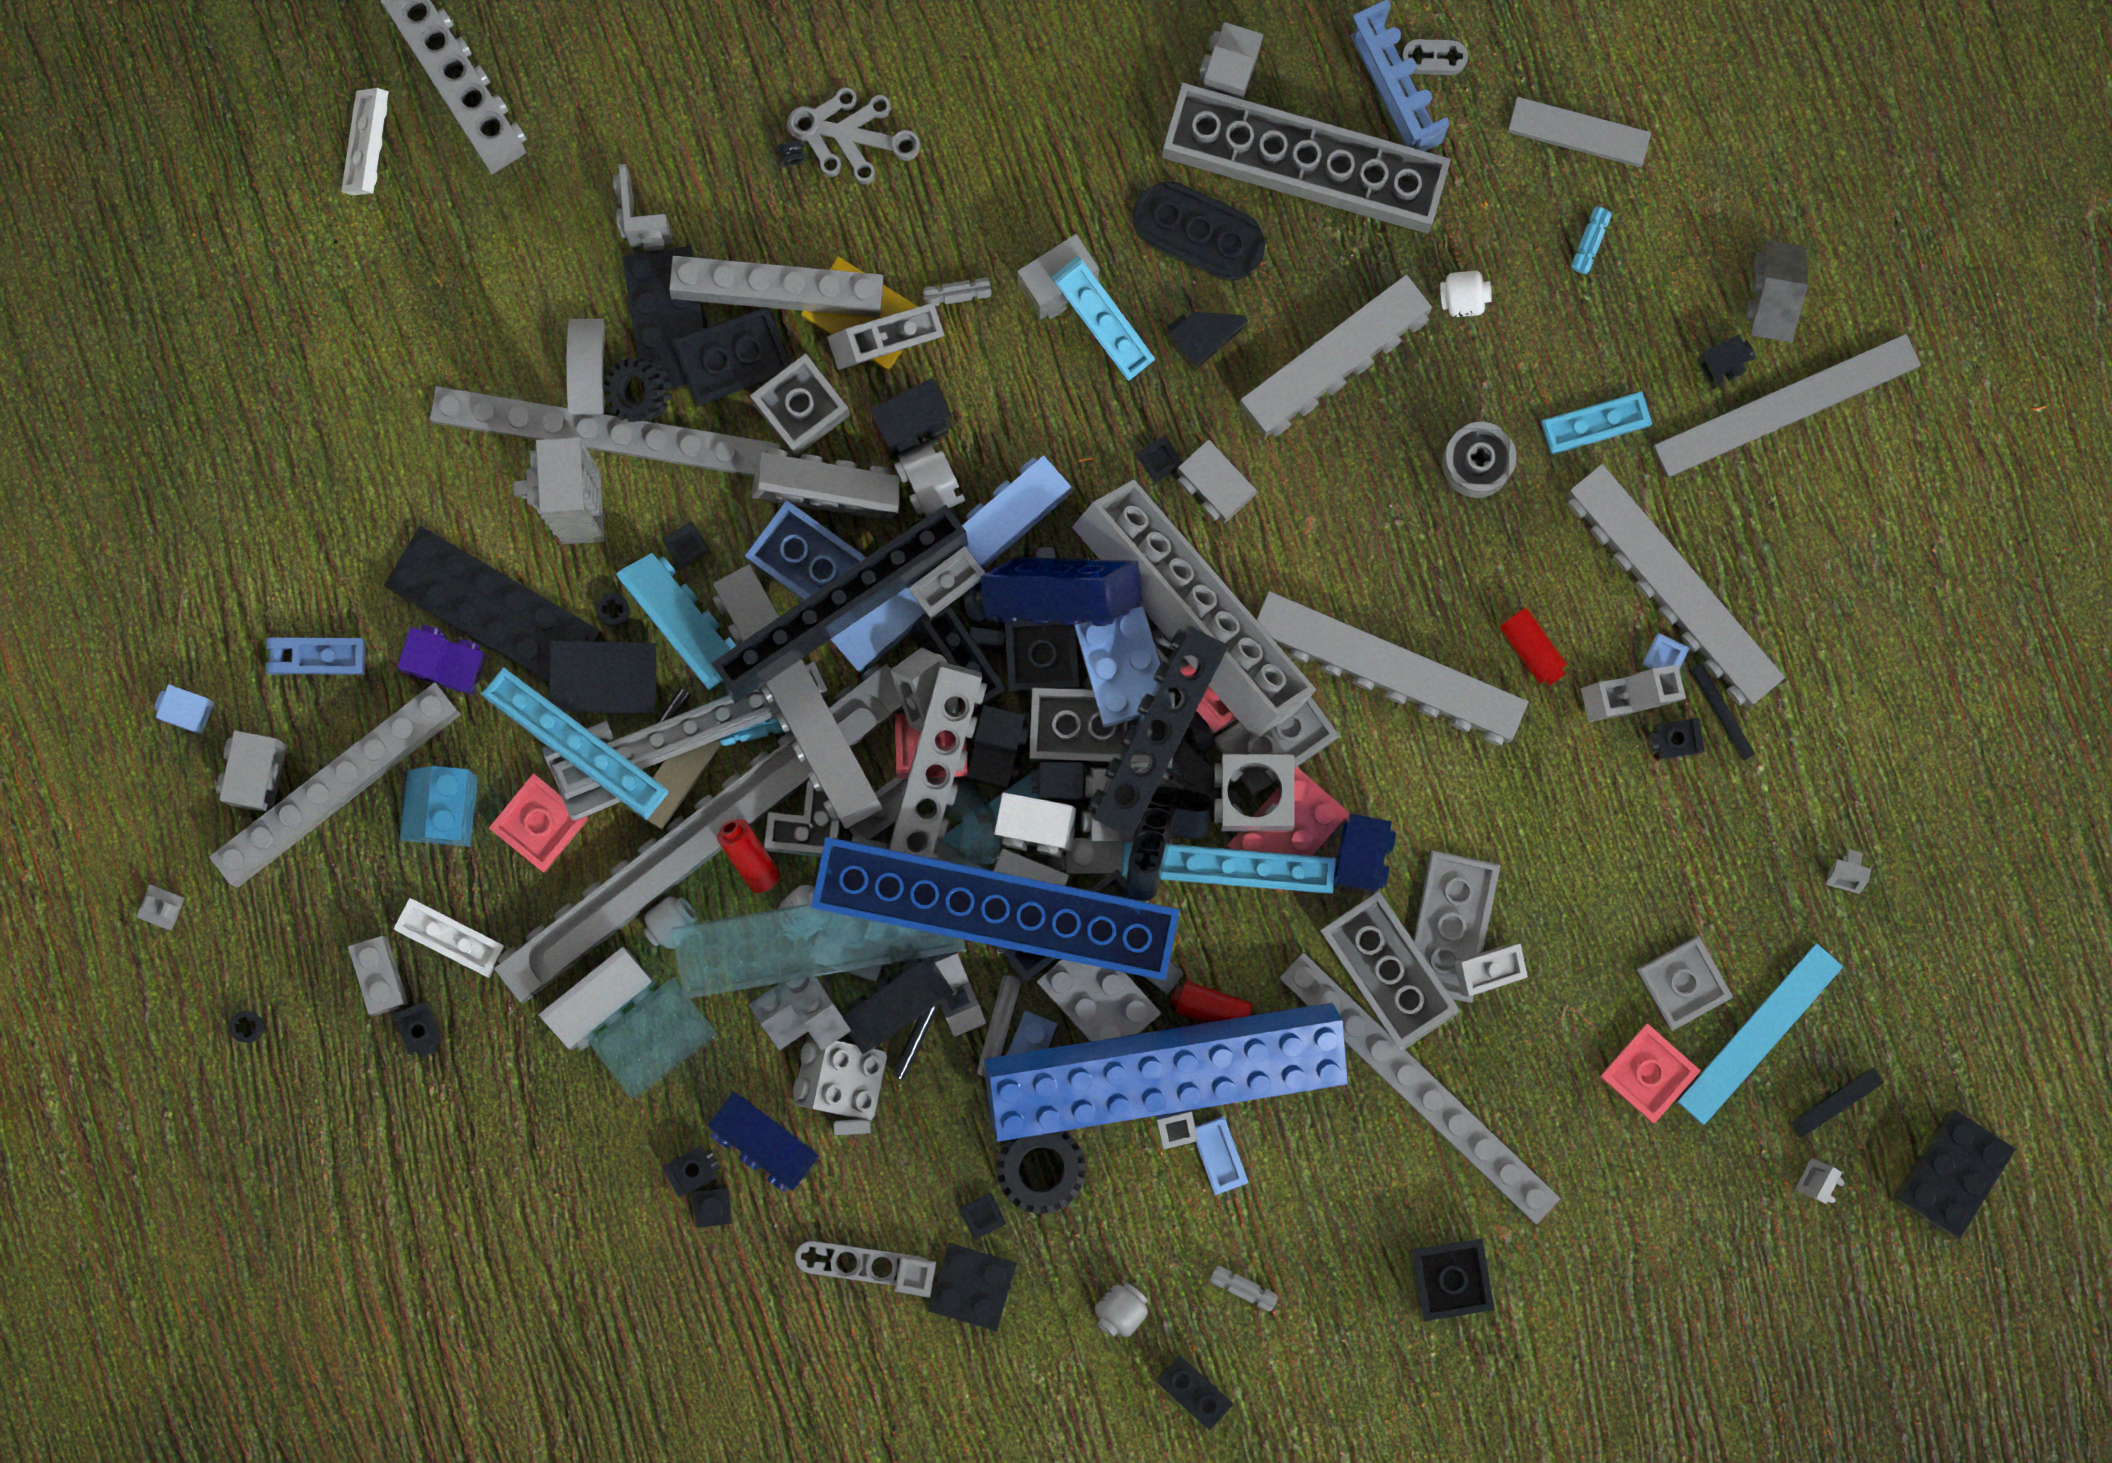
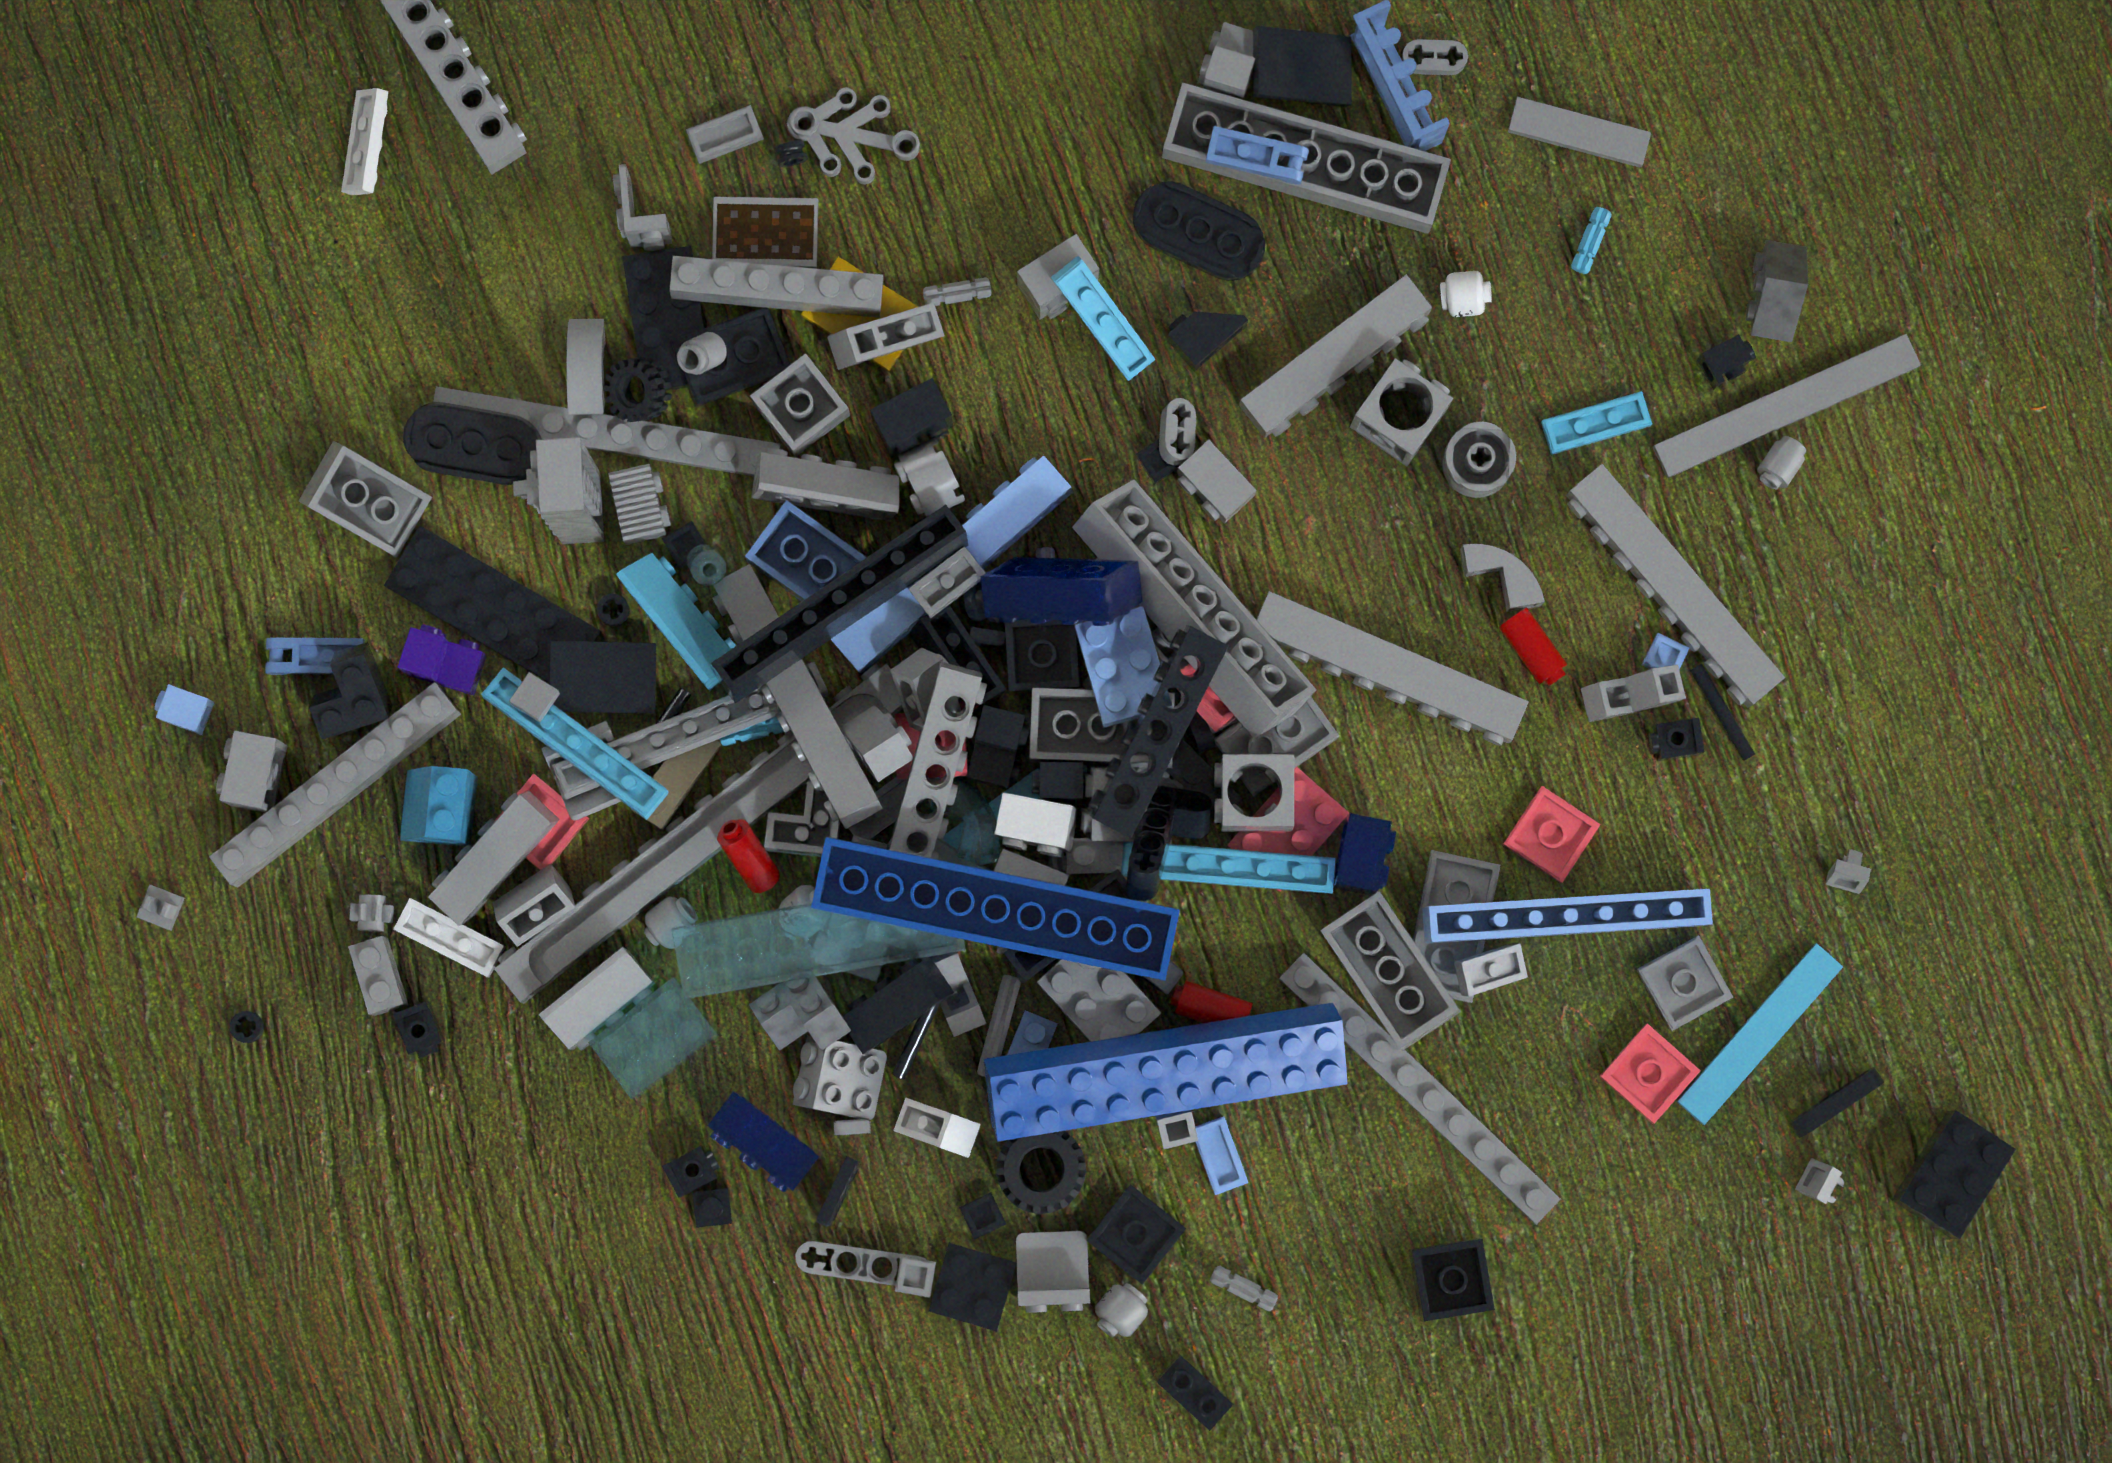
none -> light grey slope [299,441,432,557]
none -> black brick [309,642,393,739]
none -> light grey gear [349,895,394,932]
none -> black tile [403,402,542,485]
none -> light grey brick [428,791,560,926]
none -> light grey brick [493,864,576,947]
none -> light grey tile [509,672,560,722]
none -> light grey brick [608,464,671,545]
none -> light grey brick [677,332,726,375]
none -> light grey tile [686,105,764,164]
none -> clear light blue brick [687,545,726,586]
none -> dark brown tile [712,197,818,269]
none -> black tile [816,1156,861,1227]
none -> light grey brick [839,705,914,782]
none -> white slope [894,1098,981,1158]
none -> light grey bracket [1016,1231,1090,1313]
none -> black plate [1086,1184,1186,1285]
none -> light grey beam [1159,398,1196,465]
none -> medium blue plate [1205,126,1309,185]
none -> black tile [1253,26,1352,107]
none -> light grey brick [1350,358,1453,467]
none -> light blue brick [1422,889,1713,943]
none -> light grey brick [1460,544,1545,612]
none -> coral tile [1502,786,1601,883]
none -> light grey brick [1757,436,1806,490]

